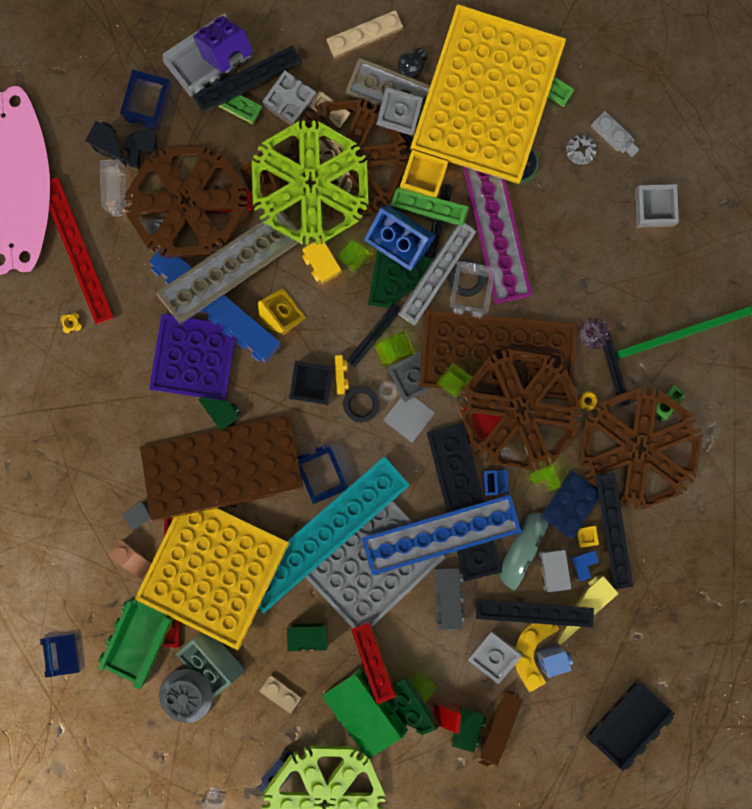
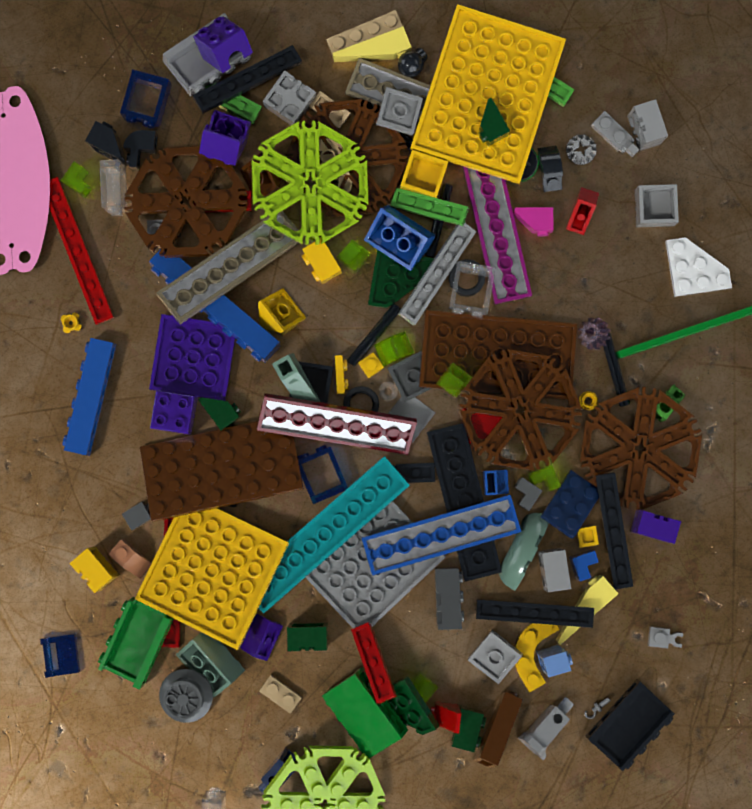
none -> clear neon green piece [61,161,92,198]
none -> blue brick [62,338,116,456]
none -> yellow piece [69,546,119,593]
none -> dark purple piece [150,390,198,435]
none -> dark purple piece [199,110,251,165]
none -> dark purple panel [241,614,283,661]
none -> piece [257,393,417,455]
none -> sand green slope [272,353,320,402]
none -> light yellow slope [332,26,412,62]
none -> yellow plate [358,352,384,379]
none -> black hinge [393,463,435,483]
none -> dark green slope [478,97,510,146]
none -> dark pink slope [513,207,554,237]
none -> dark grey piece [514,477,542,511]
none -> light grey piece [518,697,574,760]
none -> black brick [537,145,563,192]
none -> red slope [566,187,599,235]
none -> light grey hand [584,697,611,719]
none -> light grey piece [627,99,668,151]
none -> dark purple piece [630,510,681,544]
none -> light grey plate [648,626,683,649]
none -> white plate [665,237,732,297]

